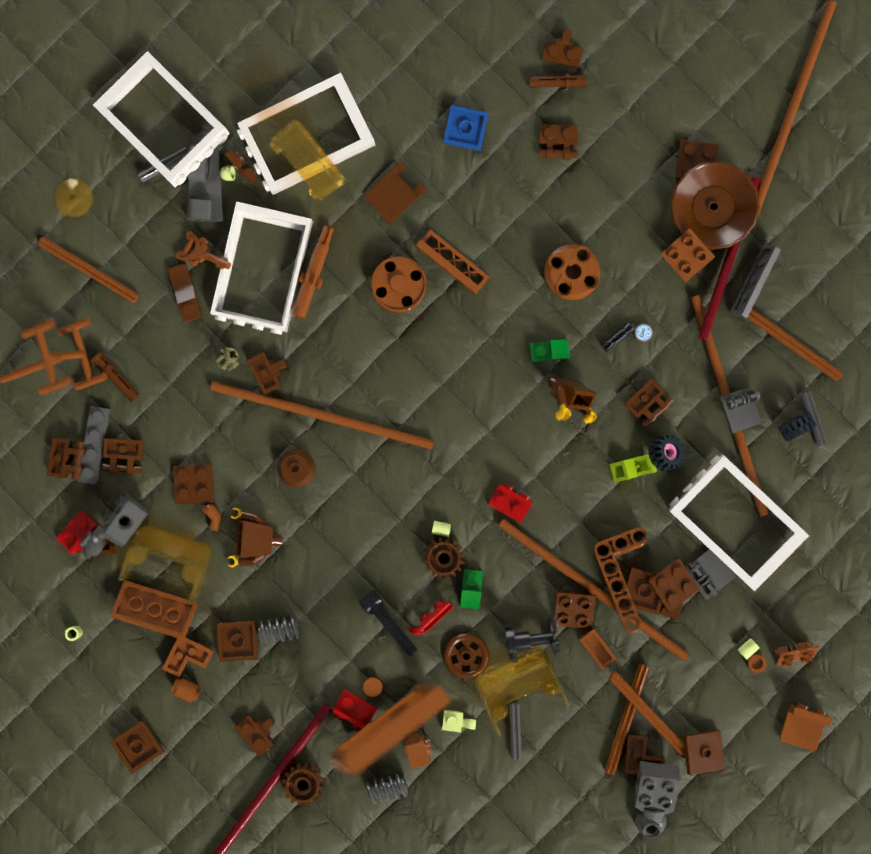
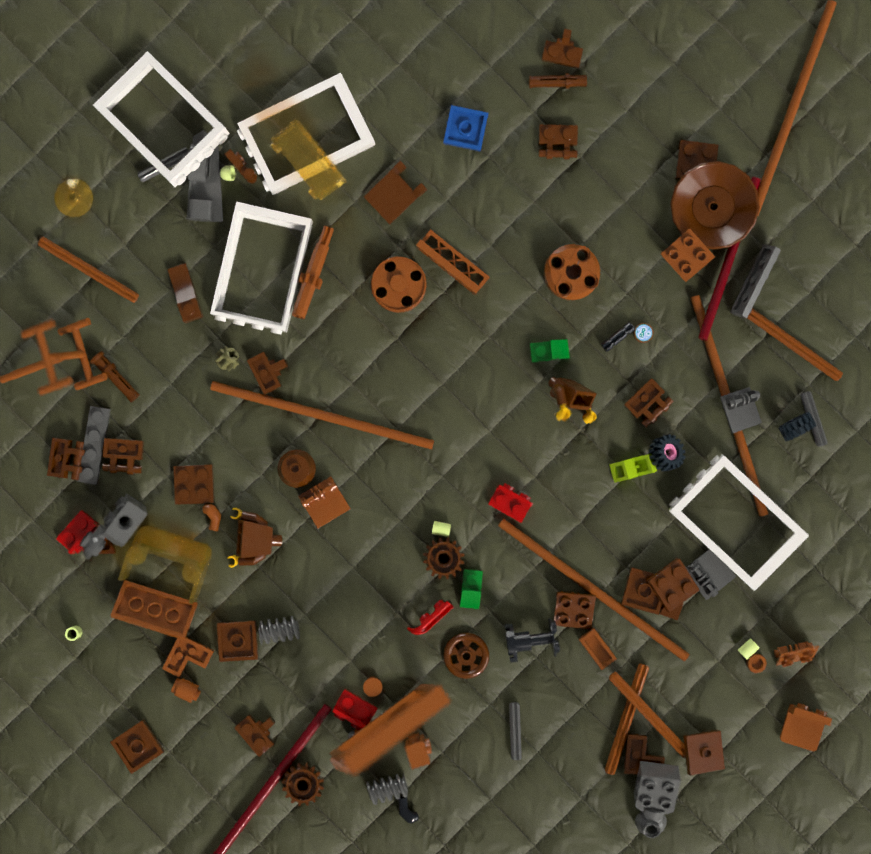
dark orange piece [175,231,231,270] -> none
black axle [359,590,417,656] -> none
yellowish green plate [442,710,476,733] -> none
clear yellow windscreen [475,649,570,737] -> none
dark orange beam [594,528,648,633] -> none
none -> dark orange hinge [298,476,351,528]
none -> black arm [398,796,419,824]

